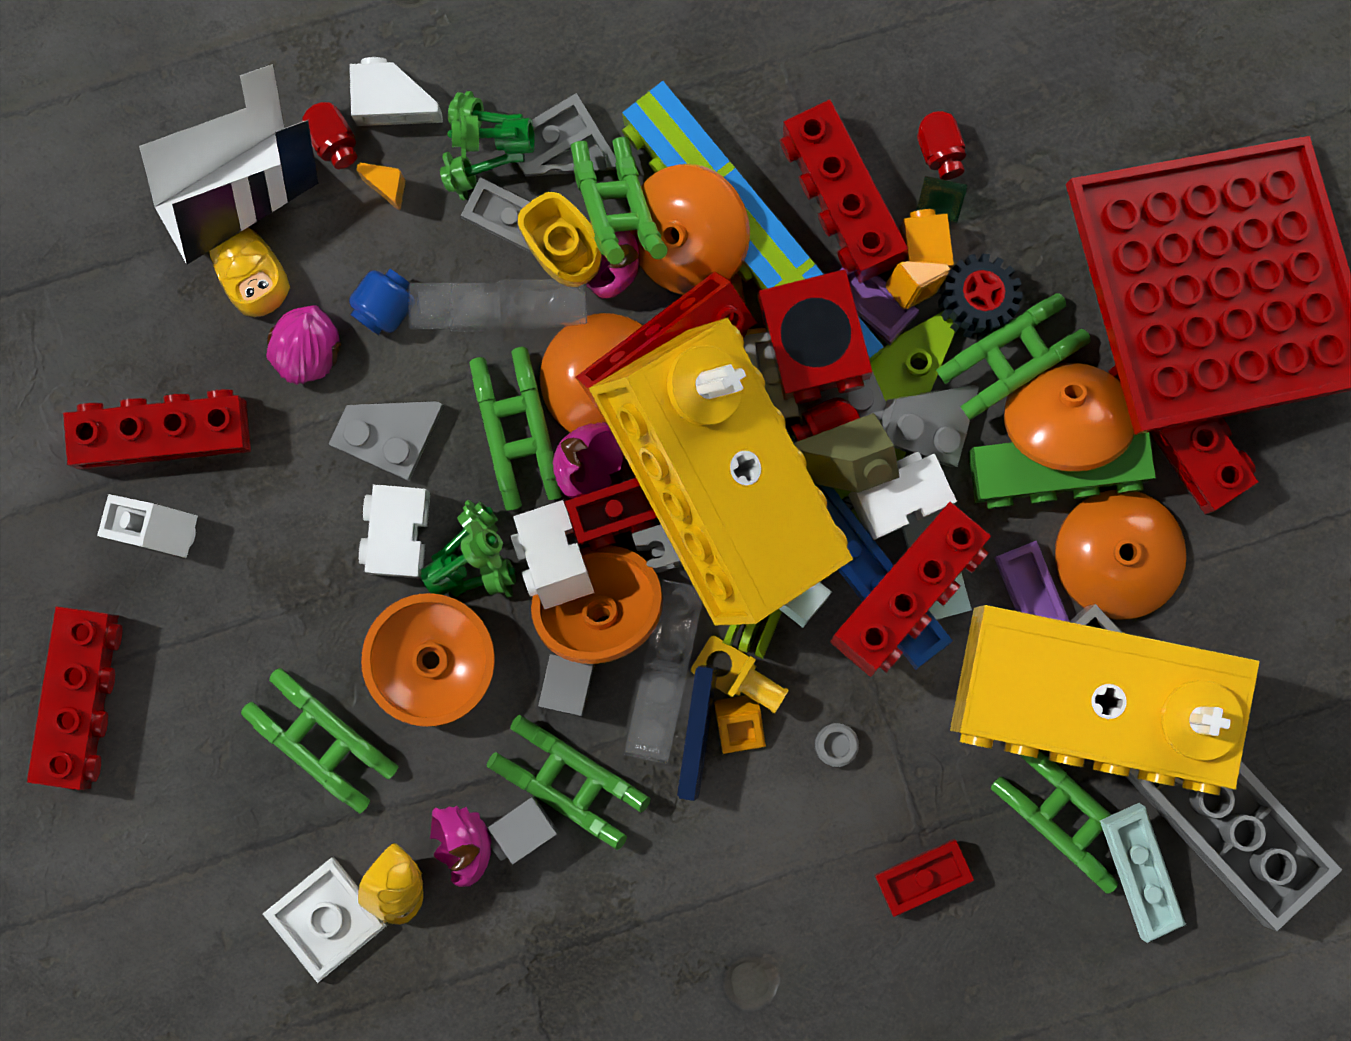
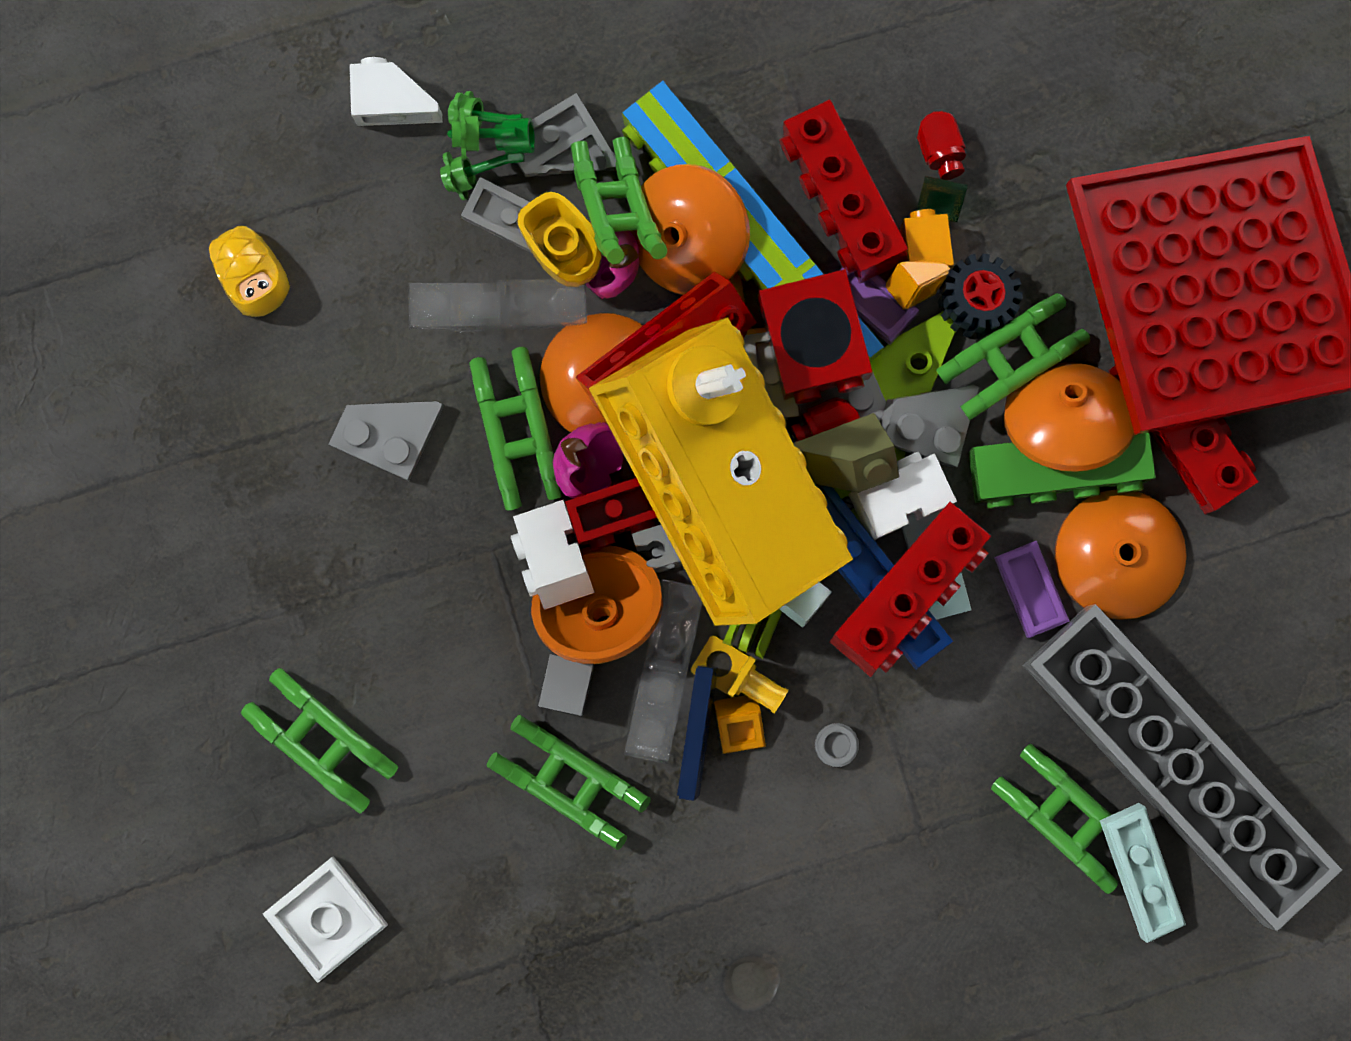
red brick [27,606,122,790] -> none
red brick [63,389,251,470] -> none
white slope [97,494,198,558] -> none
sticker [139,64,319,265] -> none
dark pink hair [266,305,342,385] -> none
red arm [302,102,357,170] -> none
blue head [349,269,414,336] -> none
light orange slope [356,163,406,210] -> none
yellow piece [358,843,423,925] -> none
white brick [359,484,430,579] -> none
orange dish [361,593,495,727] -> none
plant [420,500,516,597] -> none
dark pink hair [430,806,492,887] -> none
light grey brick [488,796,559,865] -> none
red plate [874,839,974,917] -> none
yellow piece [950,605,1260,796] -> none

